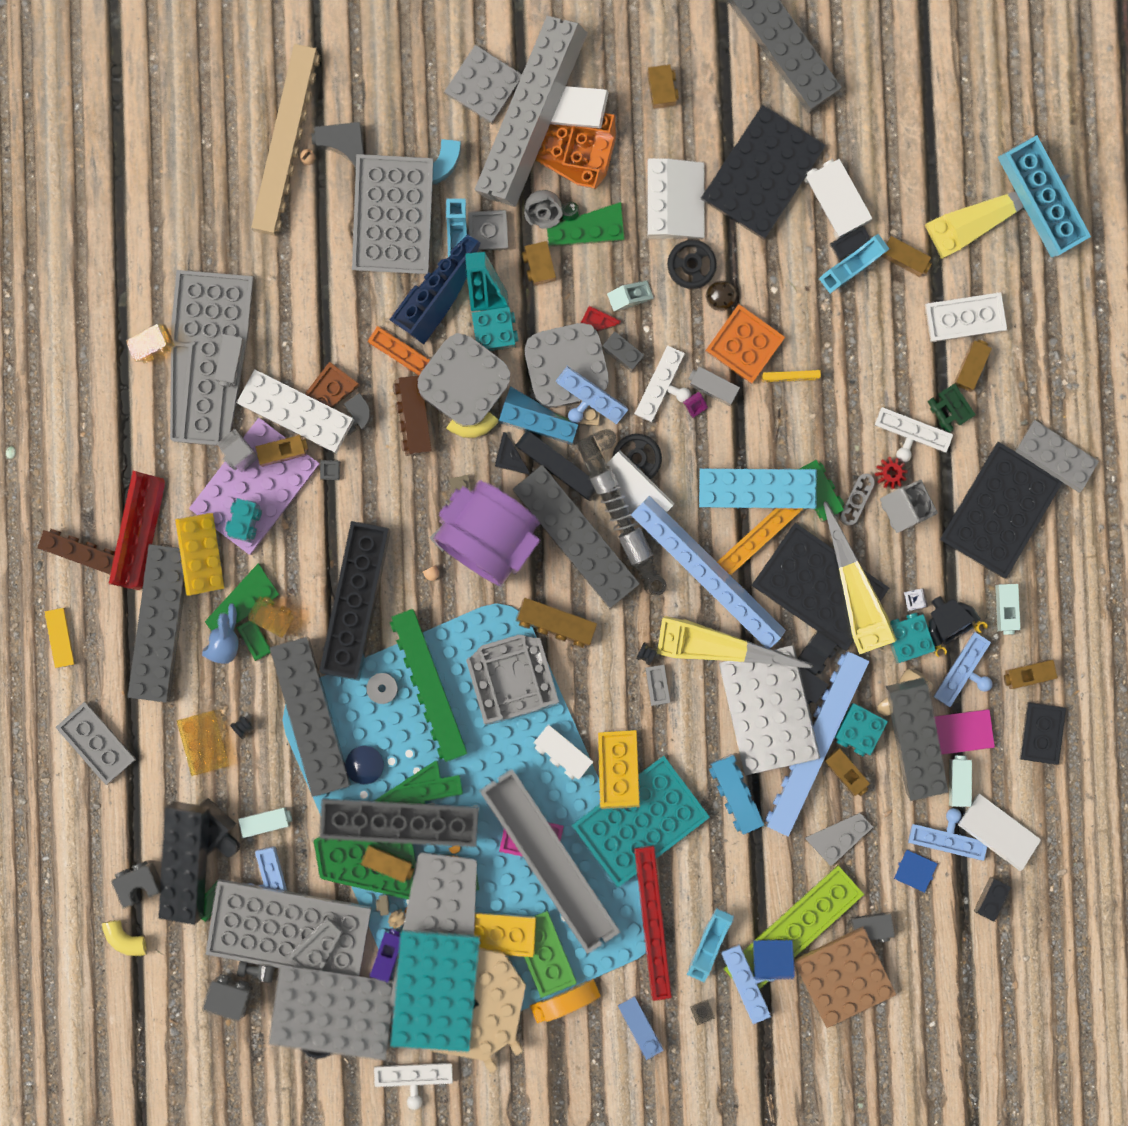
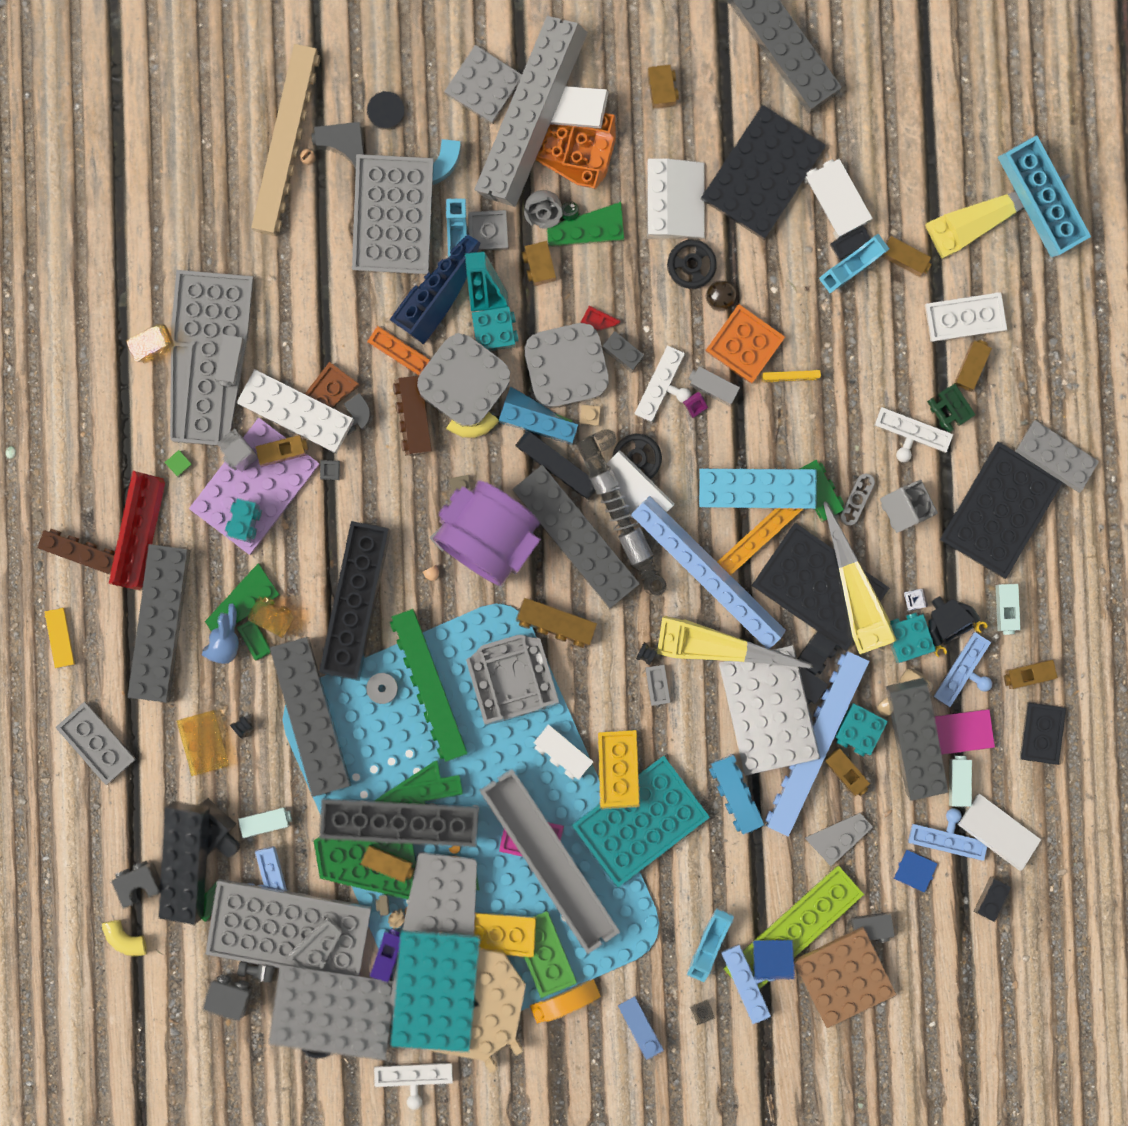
yellow plate [175,513,224,595] -> none
dark blue dish [345,746,384,784] -> none
black tile [495,432,530,475] -> none
light blue plate [556,366,628,425] -> none
light aqua slope [607,281,653,311] -> none
red tile [634,845,672,1001] -> none
red gear [875,457,908,490] -> none
none -> bright green tile [164,450,192,477]
none -> black tile [367,91,405,130]

